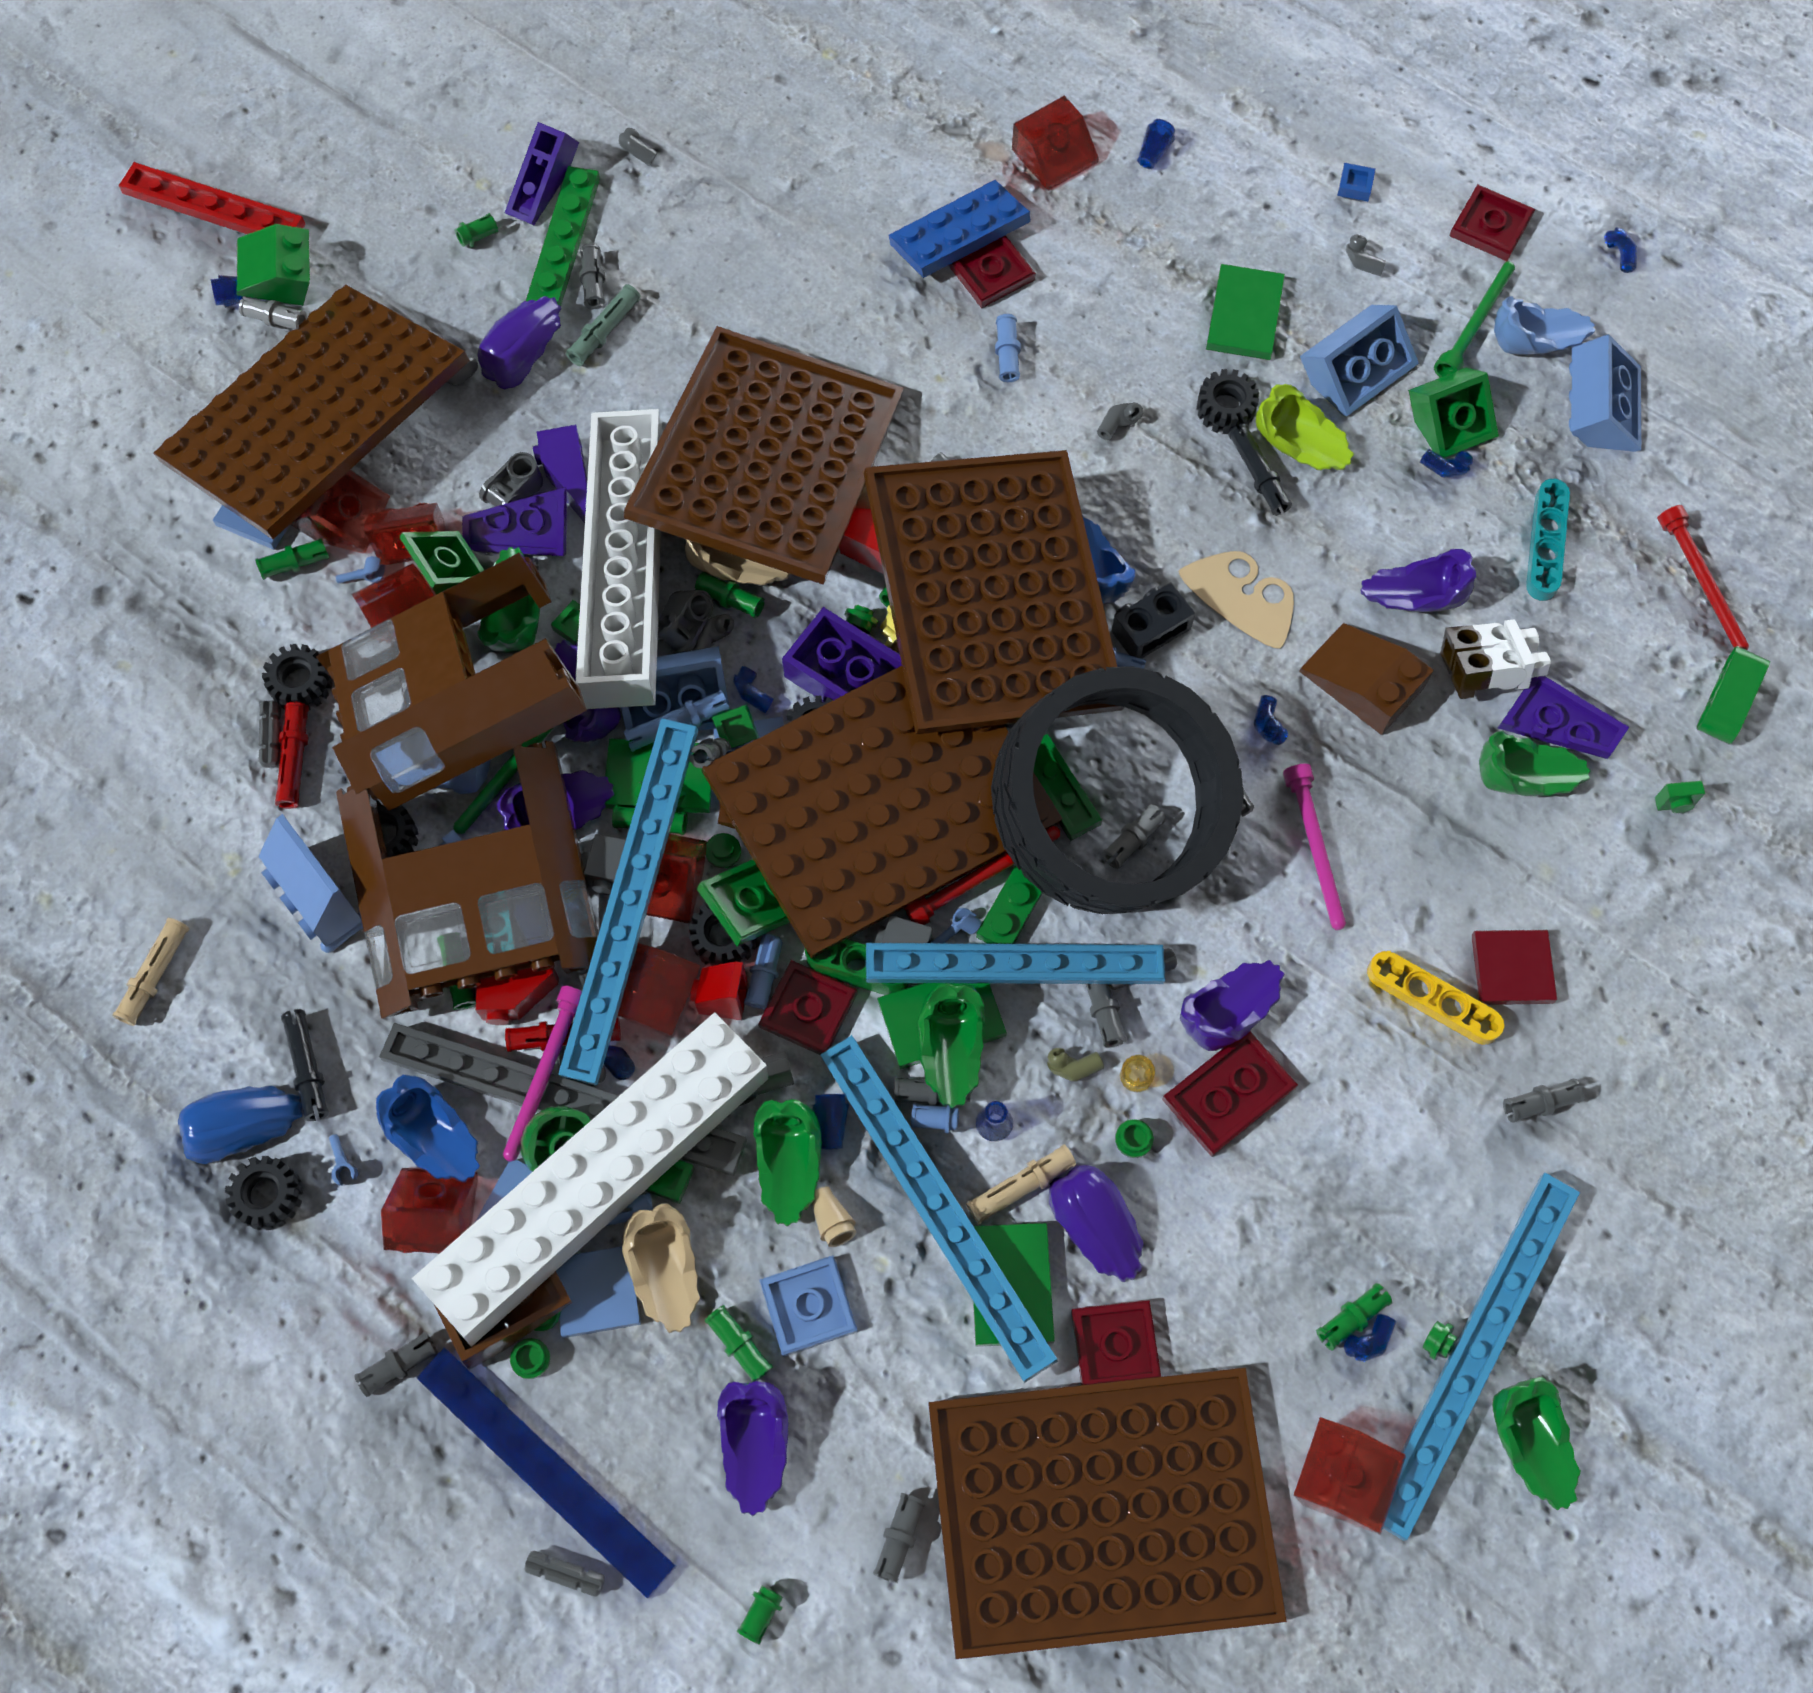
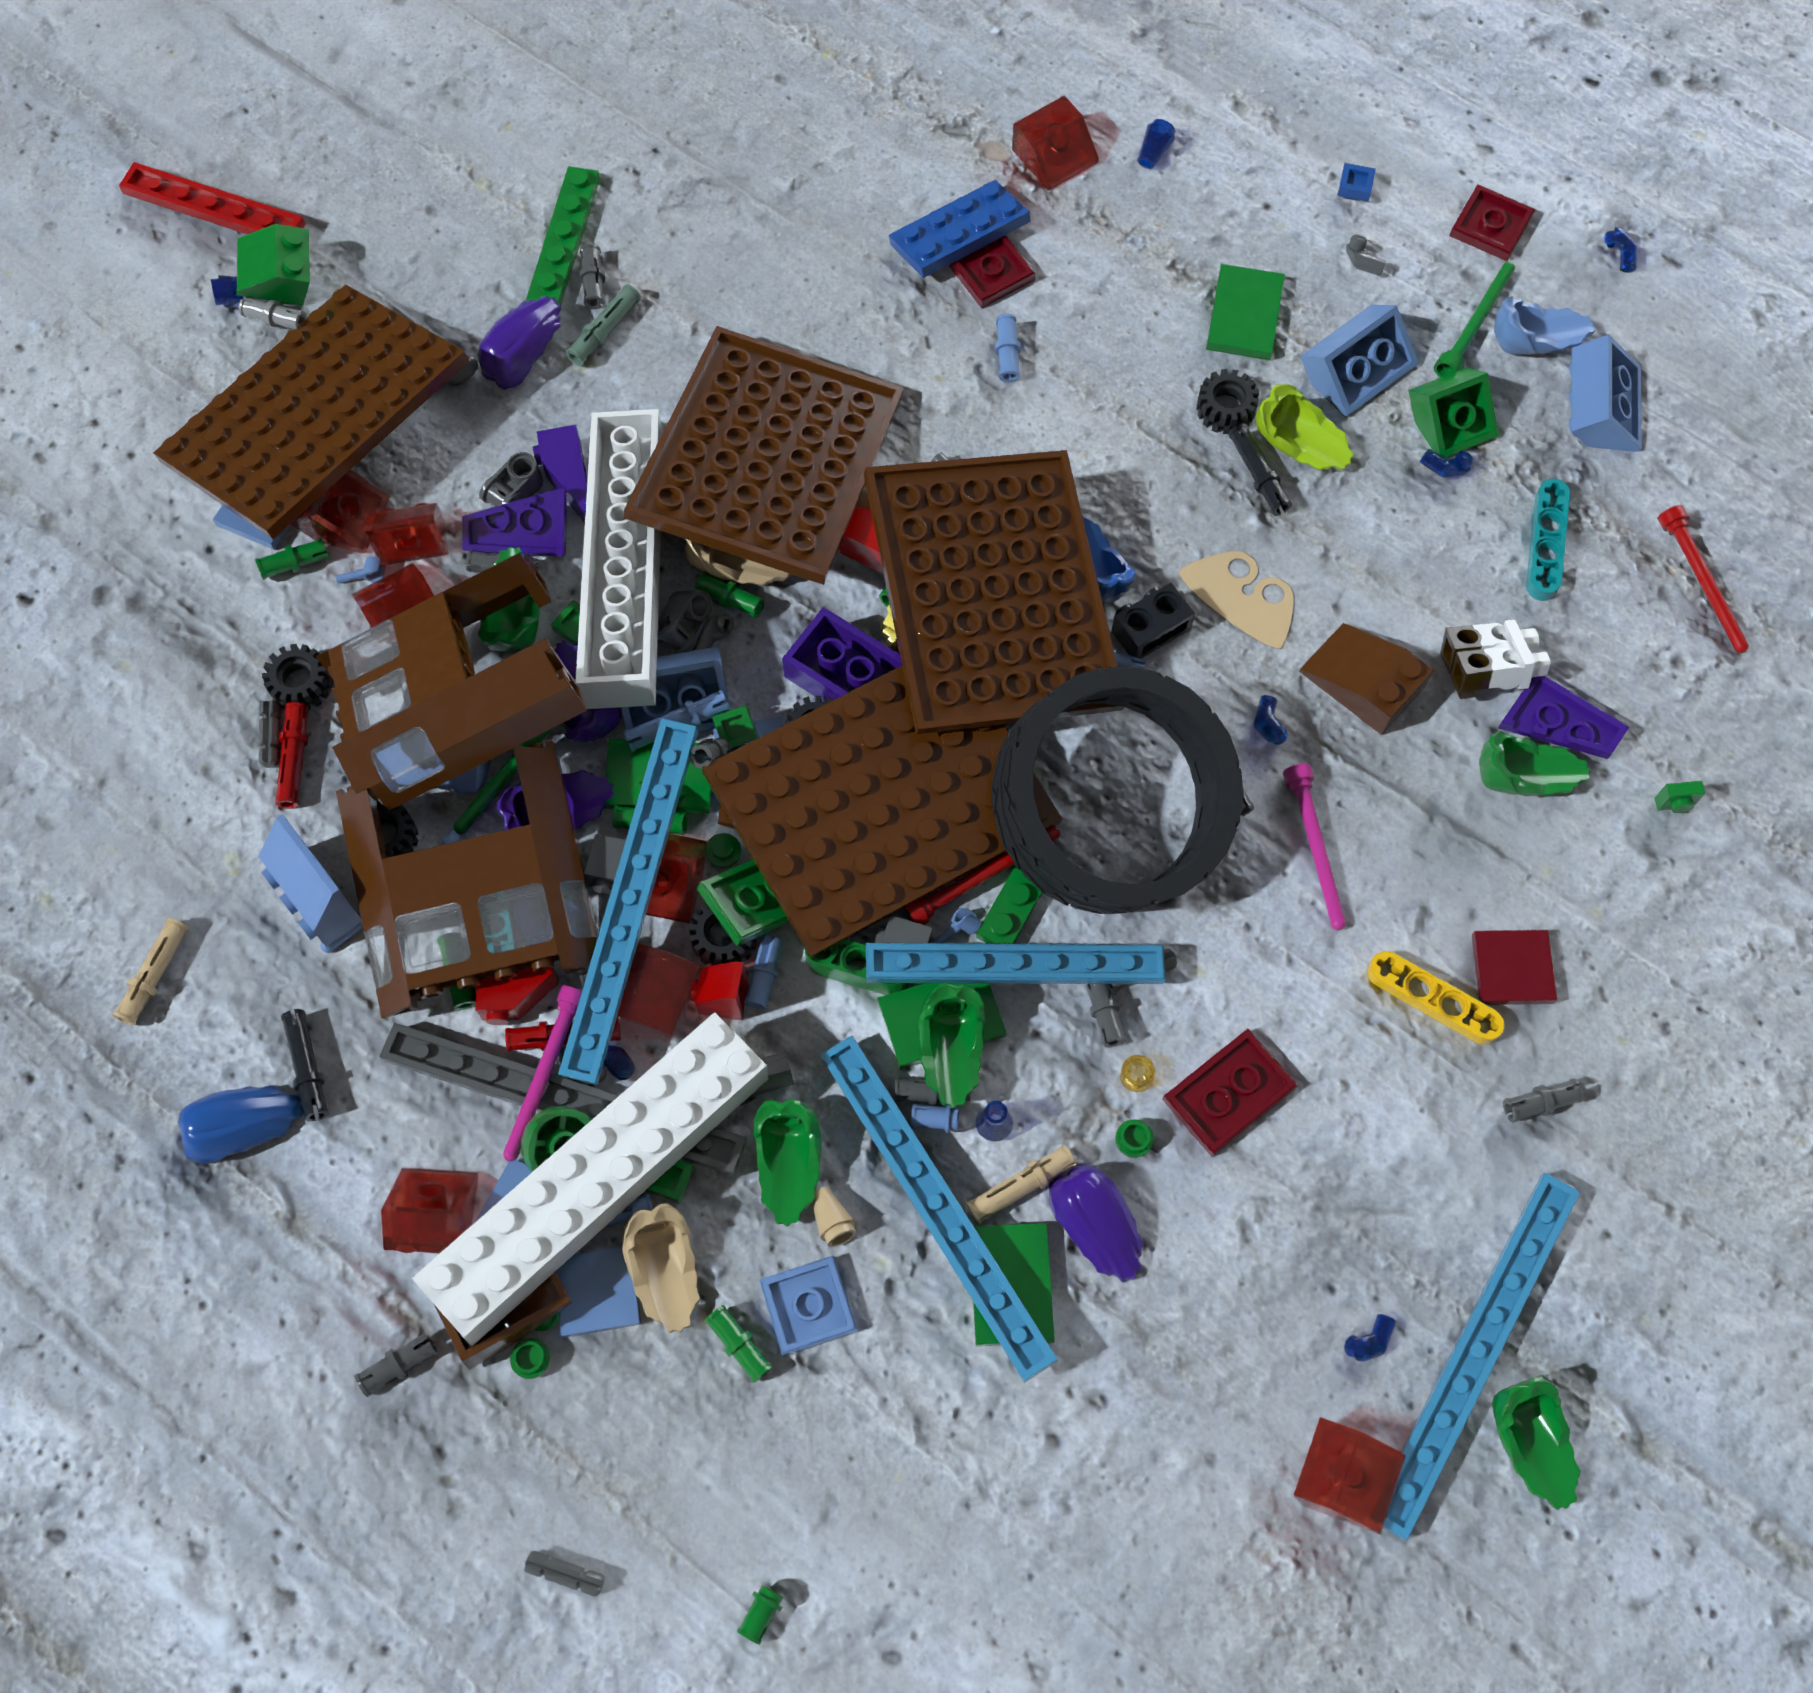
black tyre [225,1156,303,1231] -> none
medium blue hand [329,1134,359,1186] -> none
blue hair [376,1075,480,1182] -> none
green slope [400,531,484,595] -> none
clear blue tile [417,1347,676,1599] -> none
green pin [455,213,499,247] -> none
dark purple slope [504,122,579,225] -> none
dark grey arm [619,128,657,166] -> none
dark purple hair [717,1381,789,1516] -> none
clear blue arm [733,666,774,713] -> none
dark red tile [758,960,858,1055] -> none
clear blue cone [811,1094,849,1150] -> none
green plate [844,605,878,634] -> none
dark grey pin [873,1493,926,1583] -> none
reddish brown plate [928,1368,1287,1659] -> none
green plate [1033,734,1102,841] -> none
olive arm [1047,1048,1104,1082] -> none
dark red tile [1071,1300,1161,1385] -> none
dark grey arm [1097,402,1143,440] -> none
light grey pin [1102,804,1167,869] -> none
dark purple hair [1180,960,1285,1051] -> none
green pin [1316,1283,1392,1351] -> none
dark purple hair [1360,549,1476,612] -> none
green plate [1423,1321,1458,1360] -> none
green beam [1696,646,1770,745] -> none

